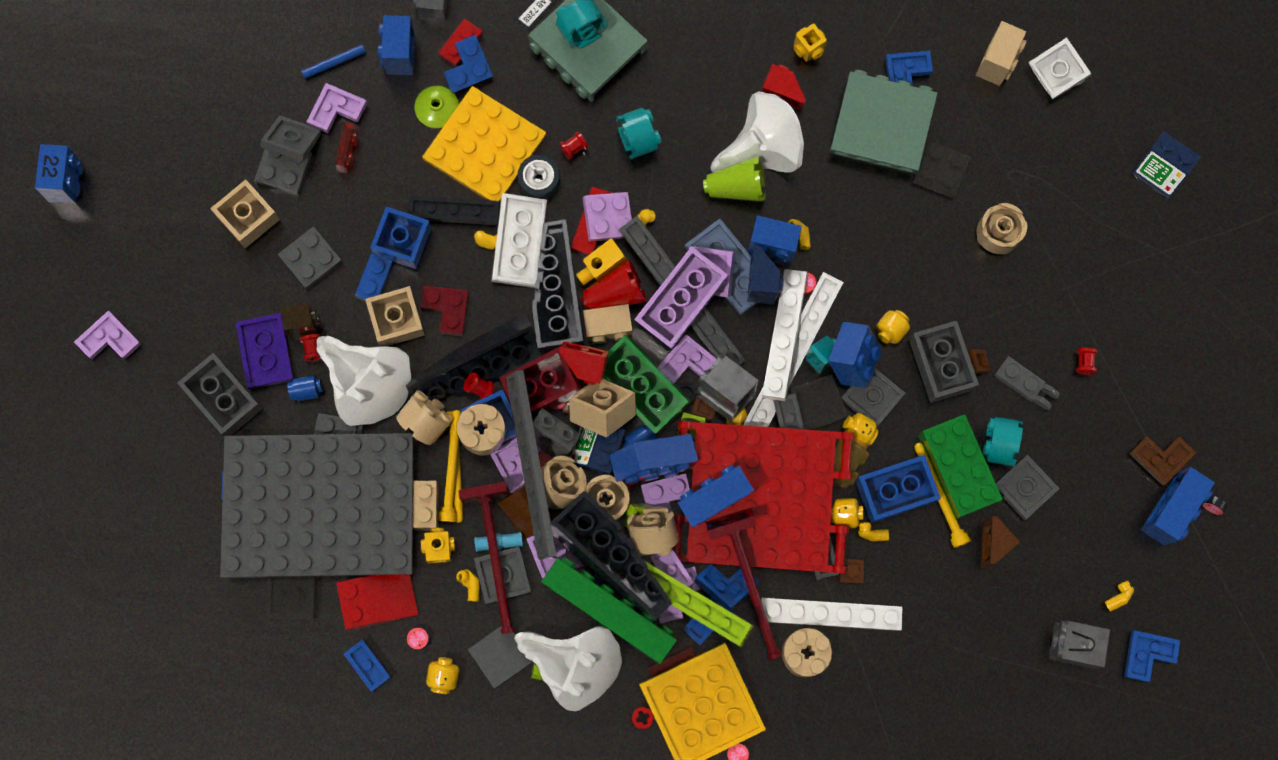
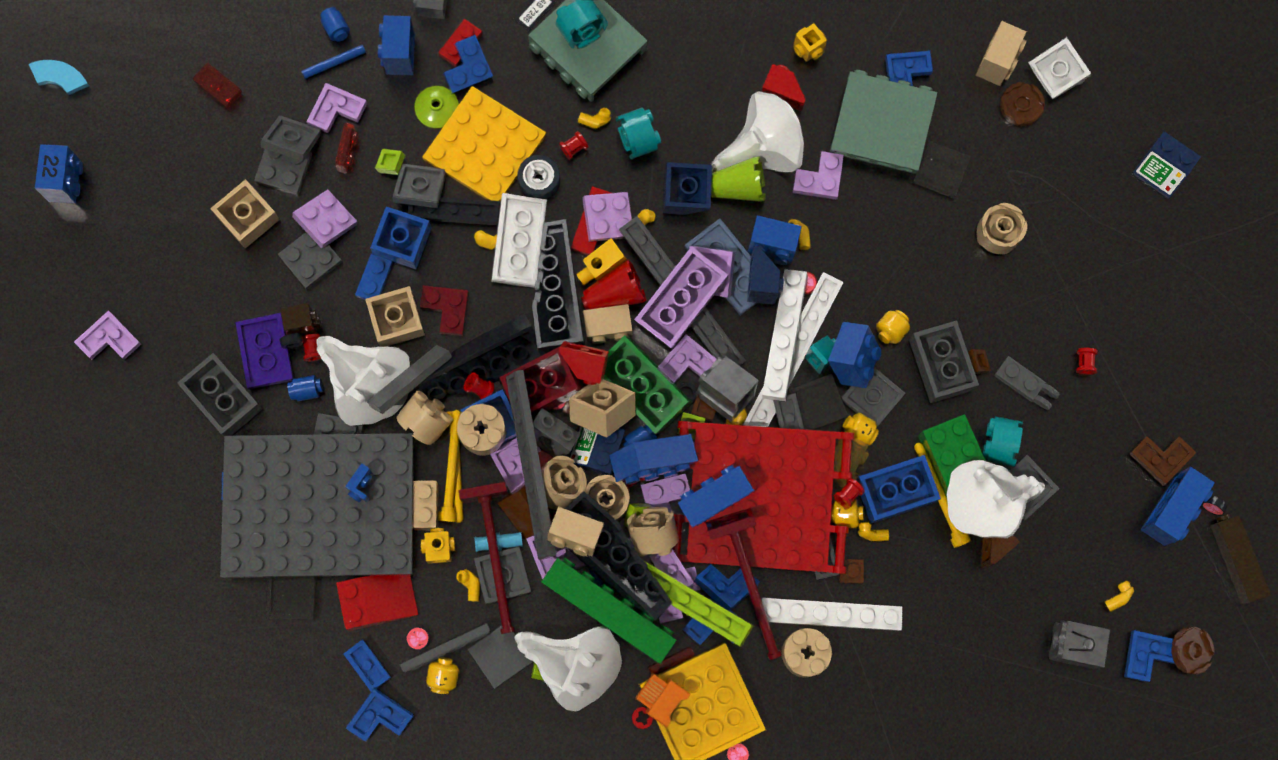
none -> medium azure tile [29,60,89,95]
none -> clear red plate [192,62,242,108]
none -> black tile [279,333,304,349]
none -> lavender plate [292,189,357,249]
none -> blue brick [320,7,350,42]
none -> blue bracket [345,463,372,502]
none -> blue plate [346,688,413,742]
none -> dark grey tile [367,345,452,414]
none -> lime plate [375,149,405,175]
none -> dark grey tile [392,164,446,208]
none -> dark grey tile [400,623,491,673]
none -> tan brick [547,507,604,556]
none -> yellow arm [578,108,611,129]
none -> orange piece [635,673,690,728]
none -> dark blue slope [663,162,712,215]
none -> lavender plate [793,152,843,200]
none -> red bush [833,478,865,509]
none -> white animal [947,460,1045,538]
none -> reddish brown tile [1000,82,1045,126]
none -> reddish brown tile [1171,627,1214,674]
none -> dark brown brick [1210,514,1271,604]

